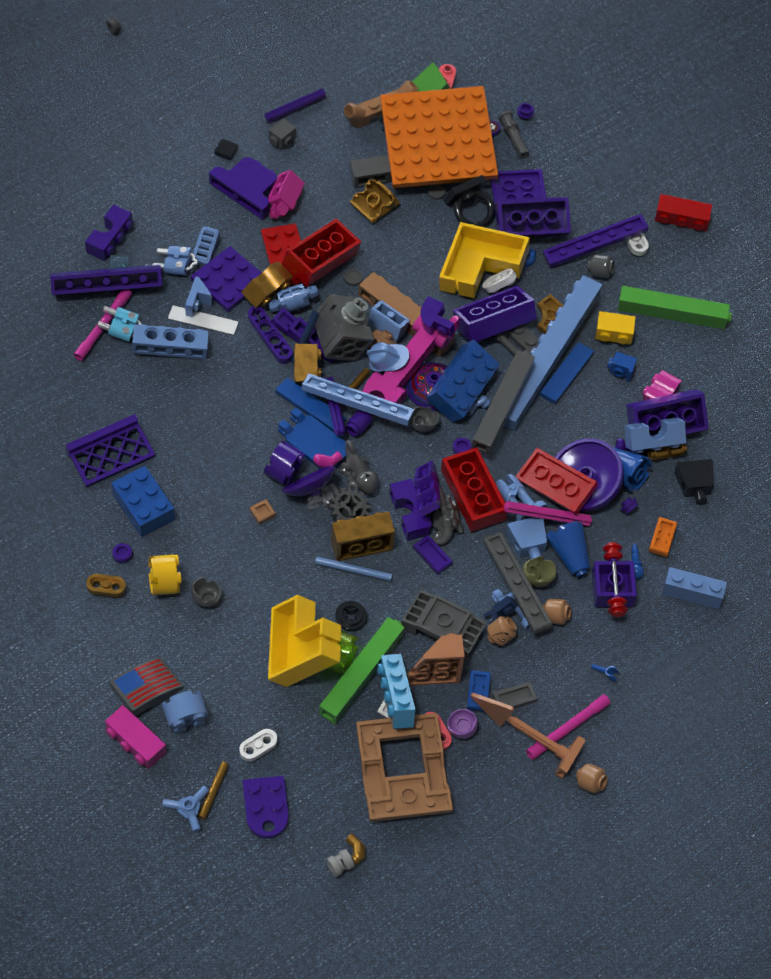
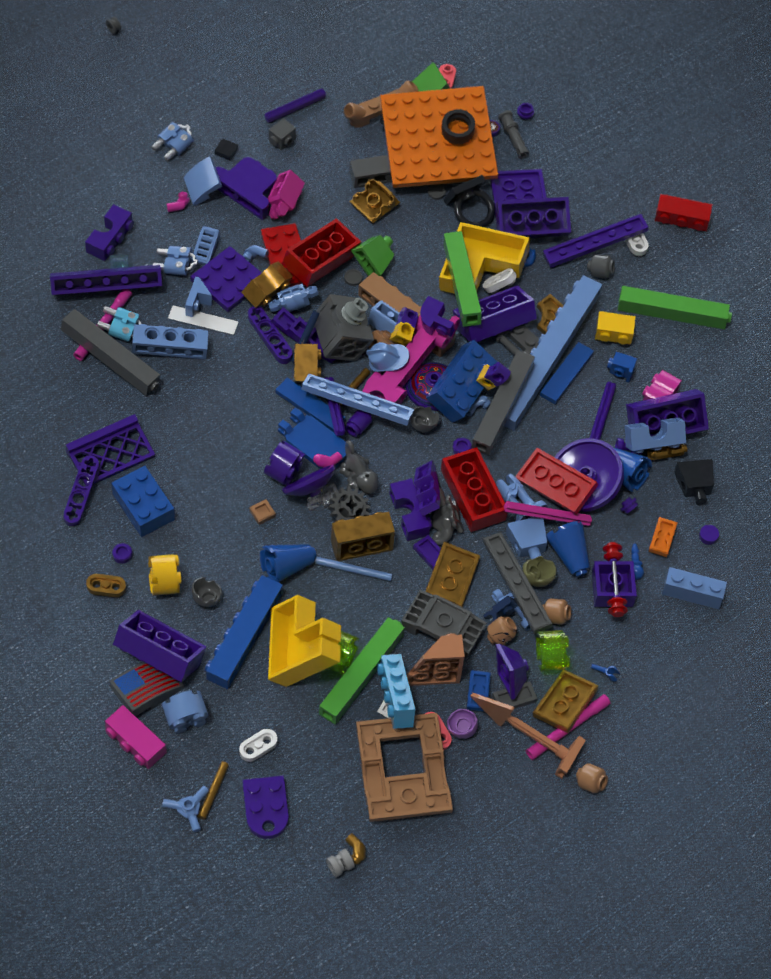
black gear [335,601,367,631] -> none
none -> dark grey brick [61,309,160,395]
none -> dark purple beam [63,455,99,526]
none -> dark purple brick [113,610,207,682]
none -> medium blue piece [151,122,194,161]
none -> dark pink arm [166,192,189,212]
none -> medium blue slope [184,156,222,206]
none -> blue brick [205,575,283,689]
none -> medium blue arm [243,245,269,262]
none -> blue cone [260,544,317,582]
none -> bright green torso [351,235,394,276]
none -> leg [389,307,418,346]
none -> pearl gold tile [425,542,480,607]
none -> black tyre [442,109,475,144]
none -> bright green brick [444,231,481,327]
none -> dark purple leg [476,362,511,390]
none -> dark purple slope [496,644,529,700]
none -> pearl gold tile [533,669,598,733]
none -> clear neon green brick [536,630,570,672]
none -> dark purple axle [590,381,616,440]
none -> dark purple tile [699,525,719,545]

